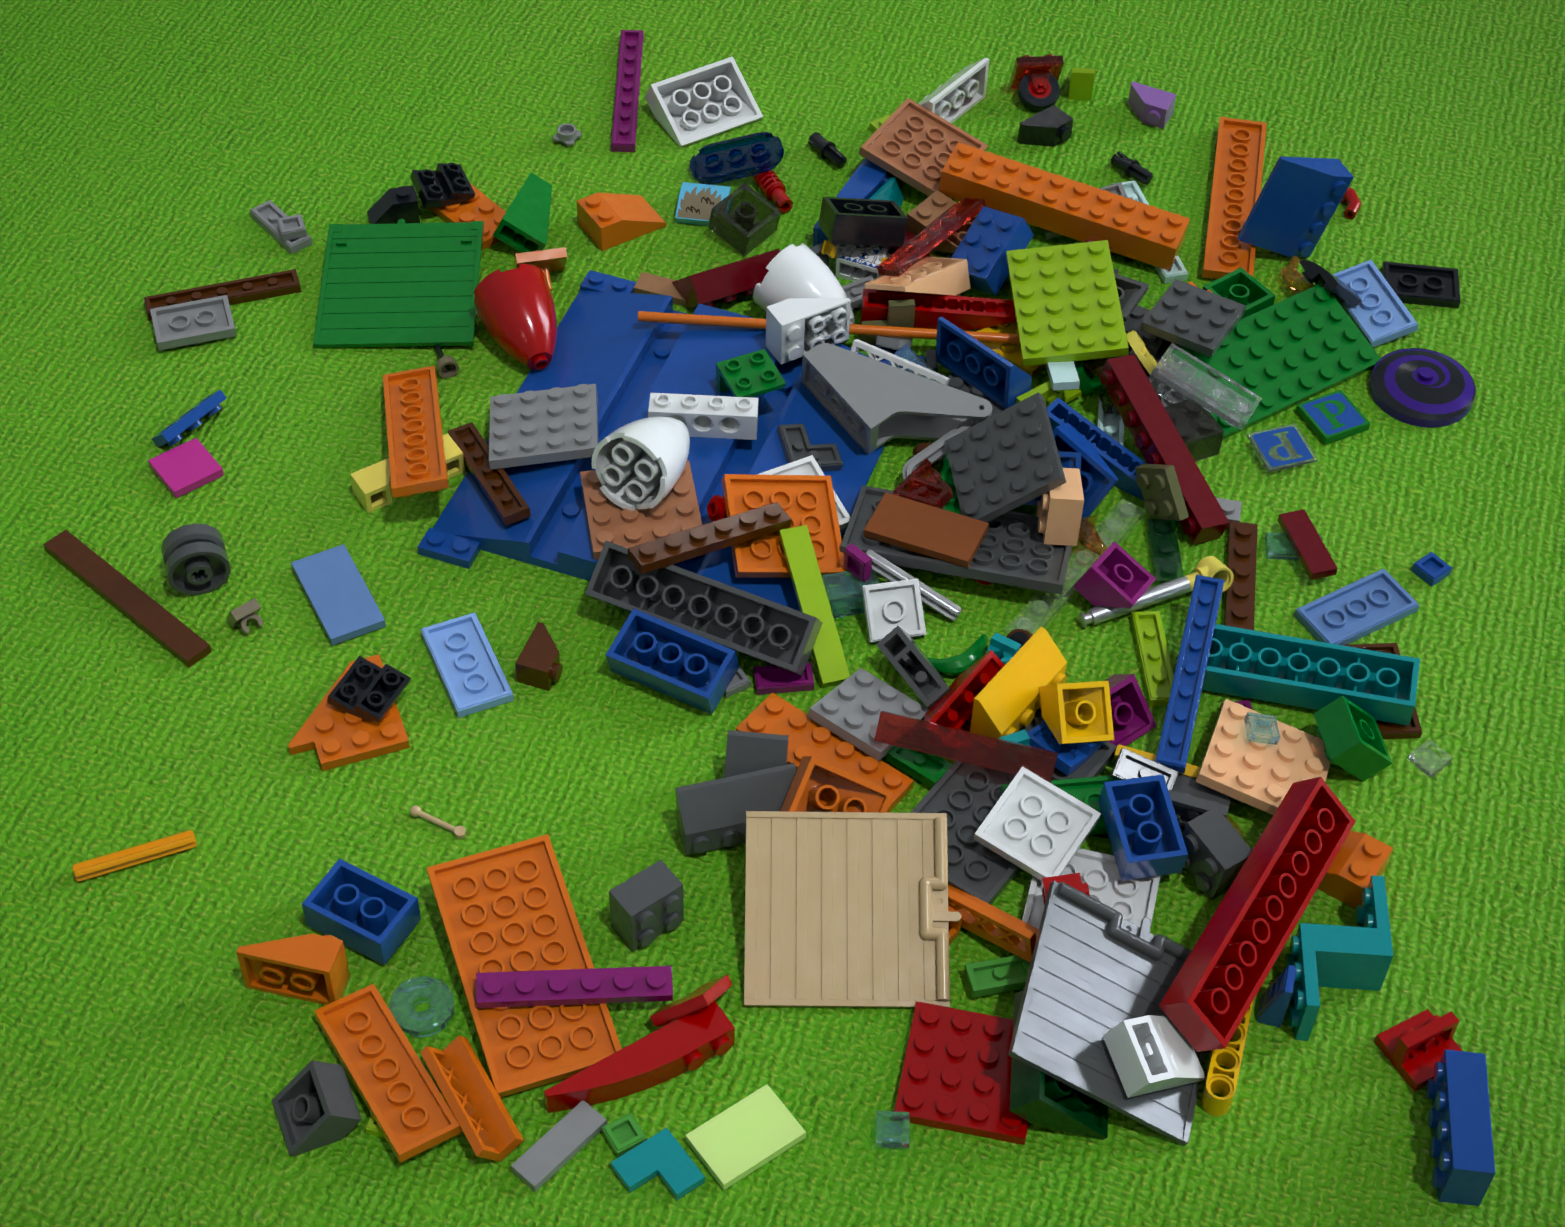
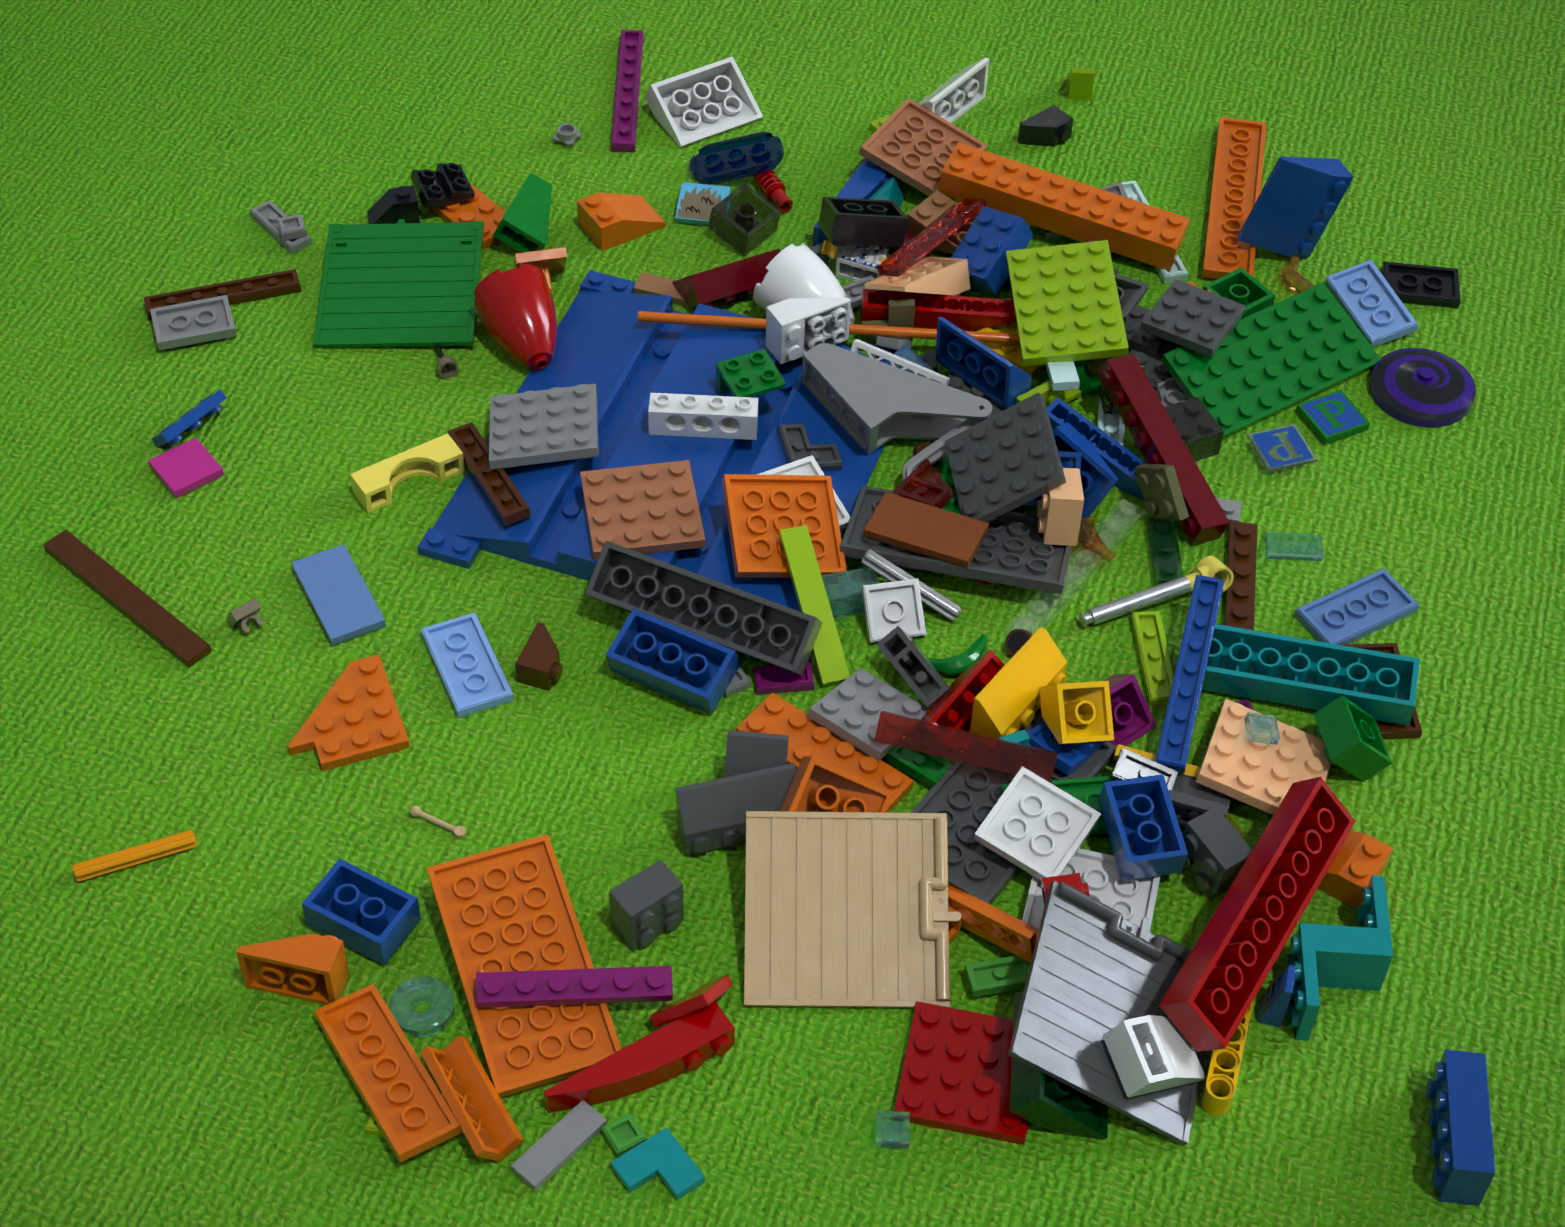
dark grey wheel [161,524,231,595] -> none
dark grey slope [272,1060,362,1156] -> none
black slope [327,656,411,722] -> none
orange plate [383,366,449,498] -> none
white cylinder [591,417,690,511] -> none
reddish brown plate [627,502,791,574] -> none
yellowish green tile [685,1084,806,1190] -> none
red plate [707,495,727,522] -> none
black axle [808,132,847,168] -> none
magenta tile [844,543,872,582] -> none
teal tile [987,632,1021,665] -> none
plate [1010,54,1064,112] -> none
magenta slope [1073,541,1156,608] -> none
black axle [1111,152,1153,185] -> none
light yellow tile [1126,330,1161,378] -> none
medium lavender slope [1128,81,1176,129] -> none
clear plate [1148,343,1262,430] -> none
dark red tile [1278,509,1338,580] -> none
black slope [1300,259,1362,307] -> none
red arm [1341,188,1361,219] -> none
red bracket [1374,1009,1462,1092] -> none
clear tile [1408,739,1452,778] -> none
blue tile [1411,552,1452,587] -> none

